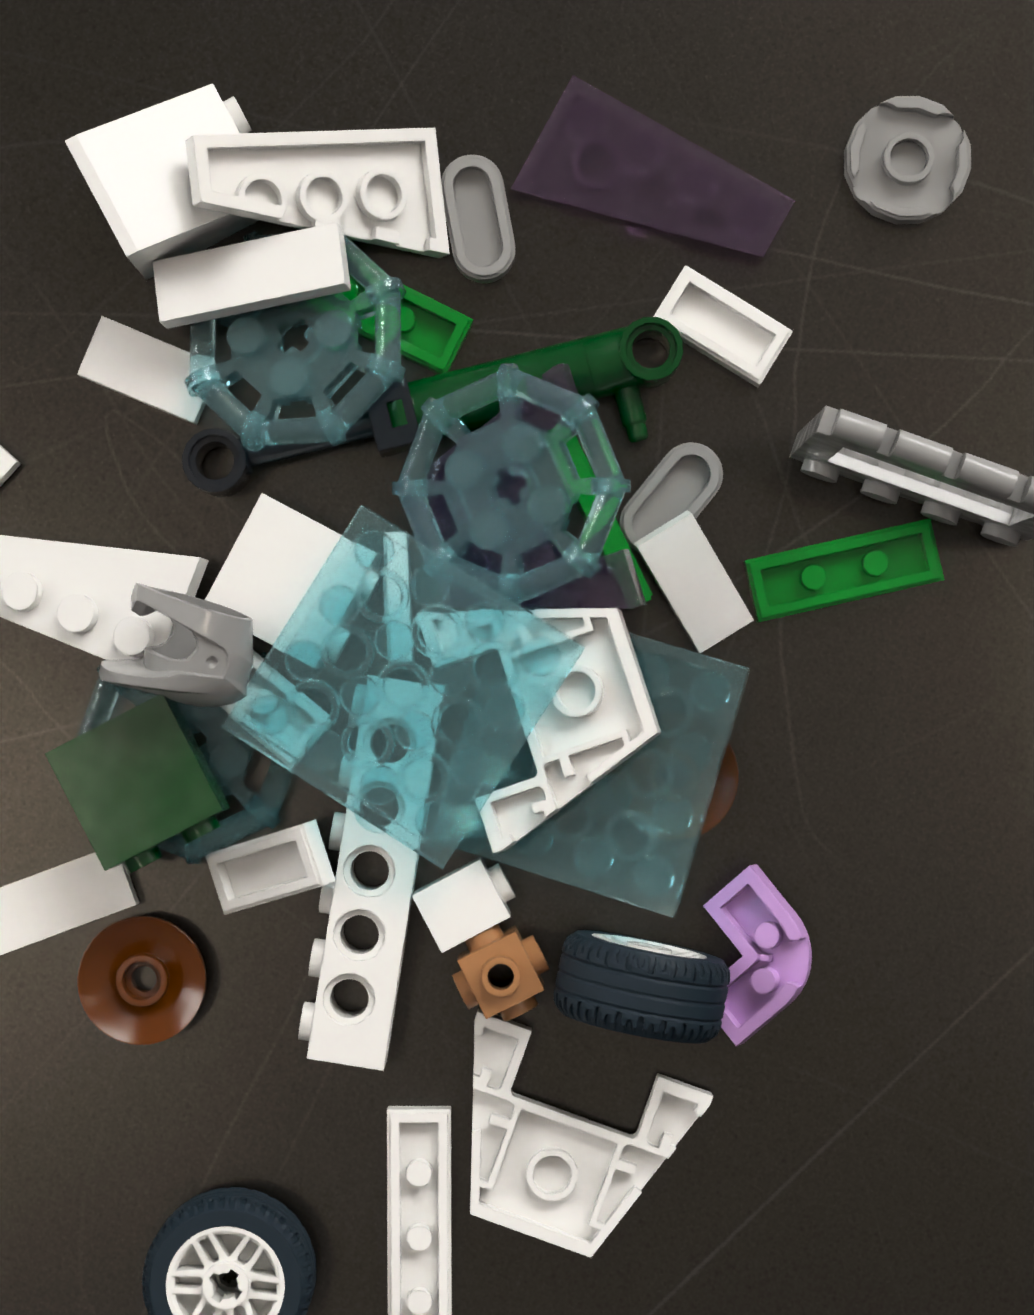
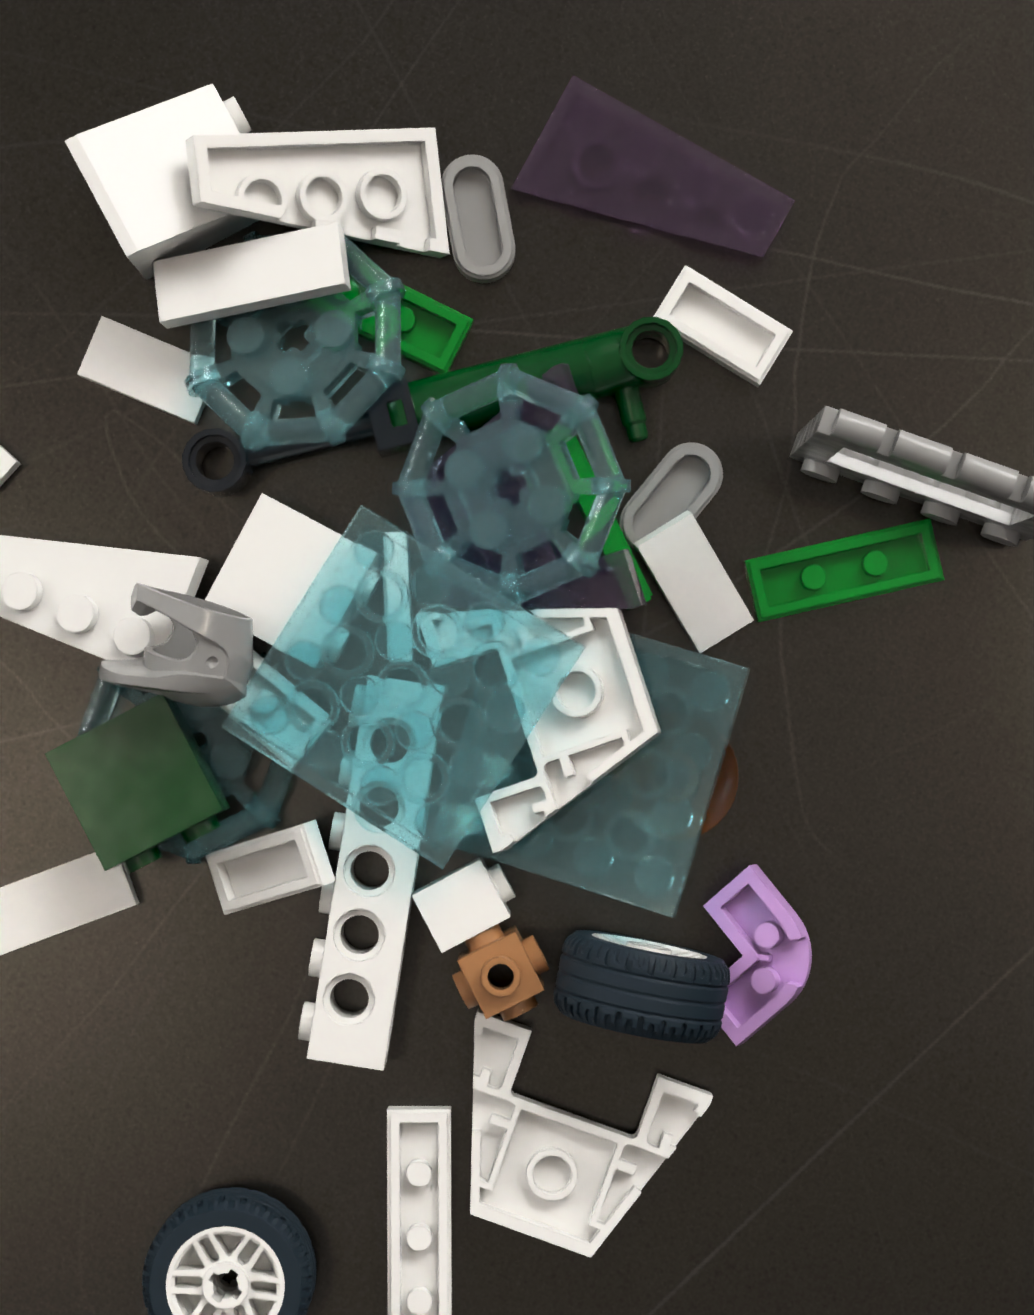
reddish brown dish [77,916,206,1045] -> none
light grey tile [844,96,971,224] -> none

